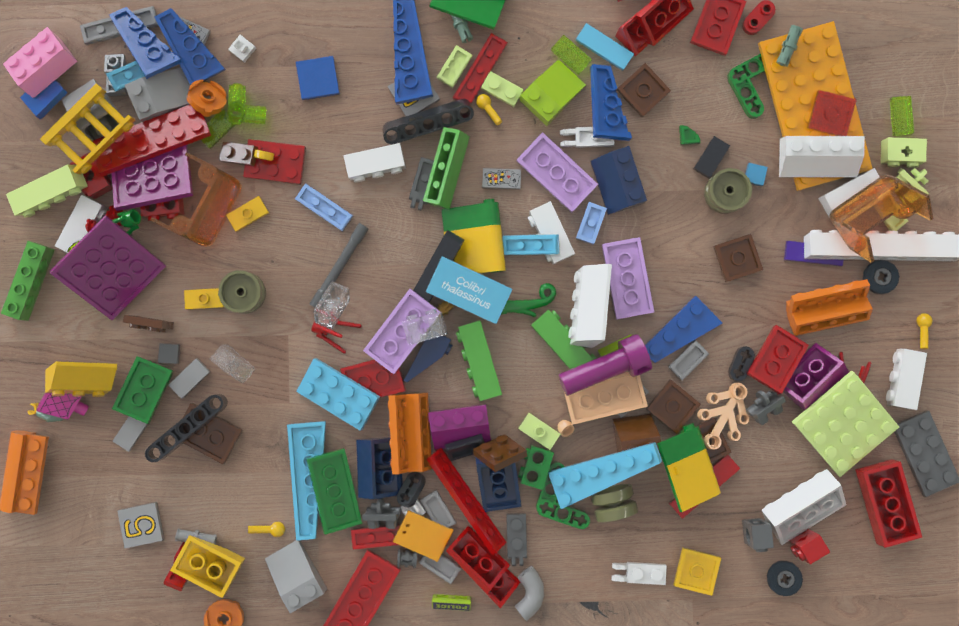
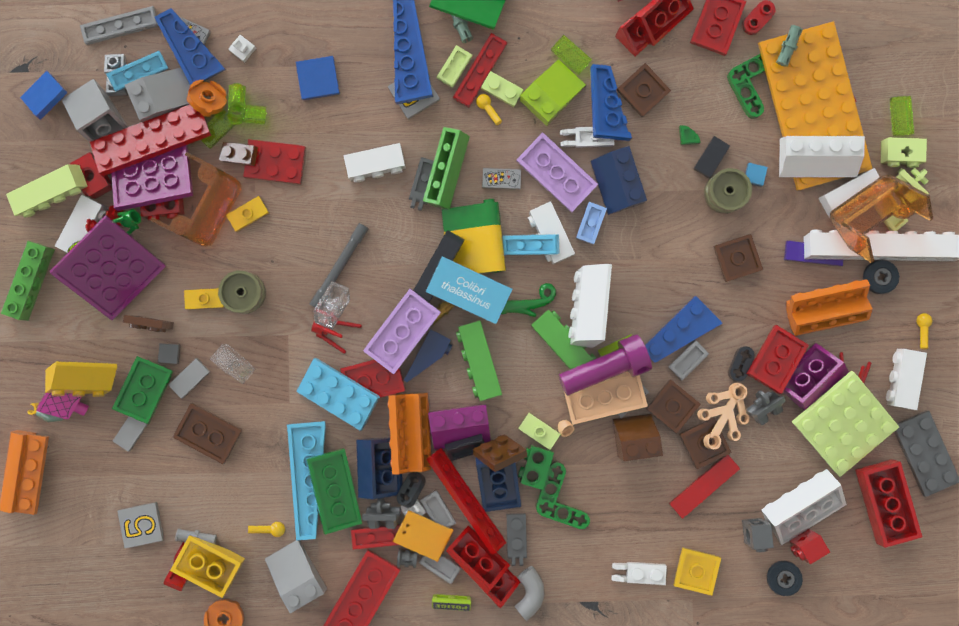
bright pink brick [3,27,77,98] -> none
yellow fence [40,83,135,175] -> none
wing [109,7,182,79] -> none
black beam [145,394,228,463] -> none
yellow tile [254,150,274,161] -> none
light blue tile [295,183,353,232] -> none
black beam [382,99,474,145] -> none
clear brick [402,309,448,345] -> none
medium azure wing [548,442,662,509] -> none
medium azure tile [575,23,634,71] -> none
olive wheel [590,484,638,522] -> none
lavender plate [602,237,654,319] -> none
yellow door [657,423,721,512] -> none
clear red tile [807,90,857,136] -> none

